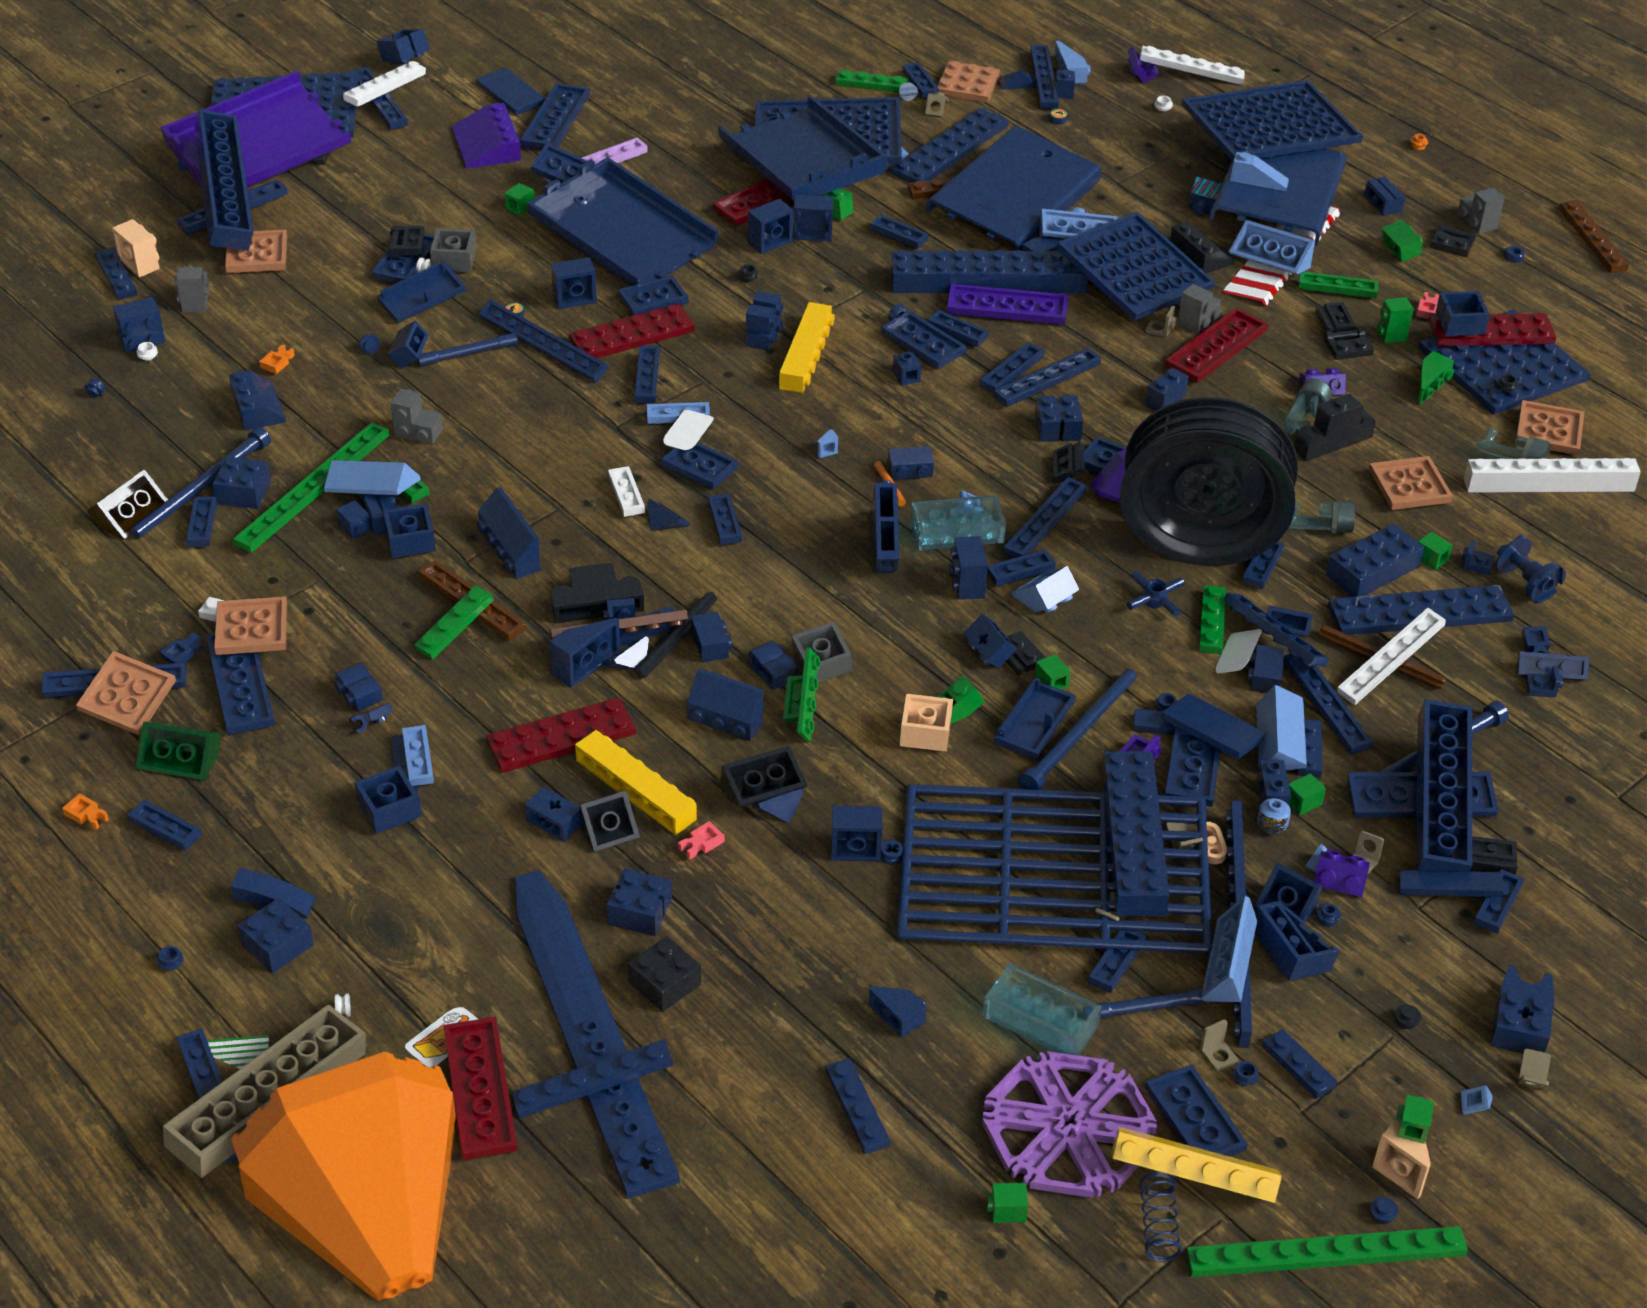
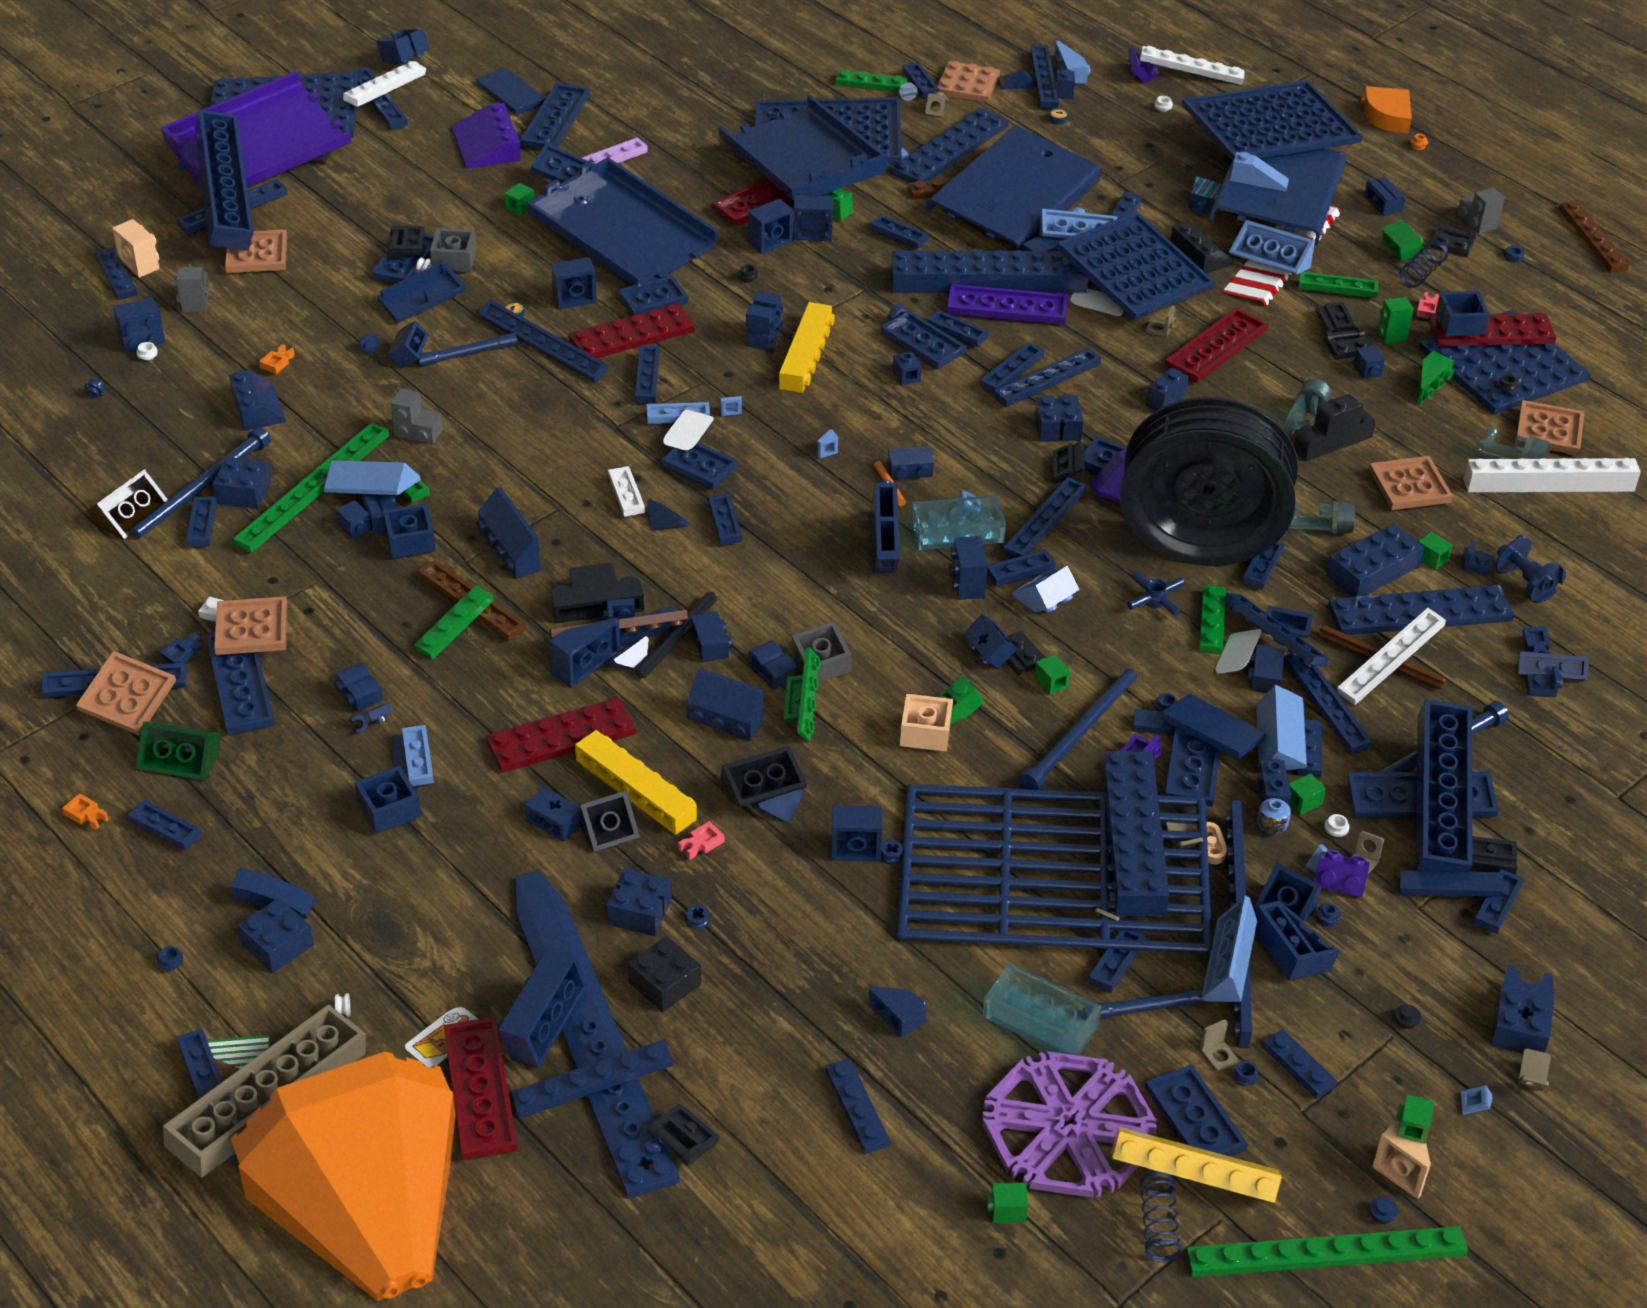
dark blue container [994,678,1076,760] -> none
dark grey brick [1178,284,1221,334] -> none
dark purple bracket [1299,368,1346,395] -> none
none -> dark blue brick [498,947,587,1069]
none -> black plate [647,1103,720,1167]
none -> dark blue bush [686,904,709,929]
none -> medium blue slope [719,396,742,416]
none -> white sticker [1070,289,1124,316]
none -> dark blue plate [1111,192,1142,219]
none -> white plate [1324,814,1349,837]
none -> dark blue brick [1353,345,1385,379]
none -> orange brick [1360,86,1411,134]
none -> dark blue piece [1399,240,1448,288]

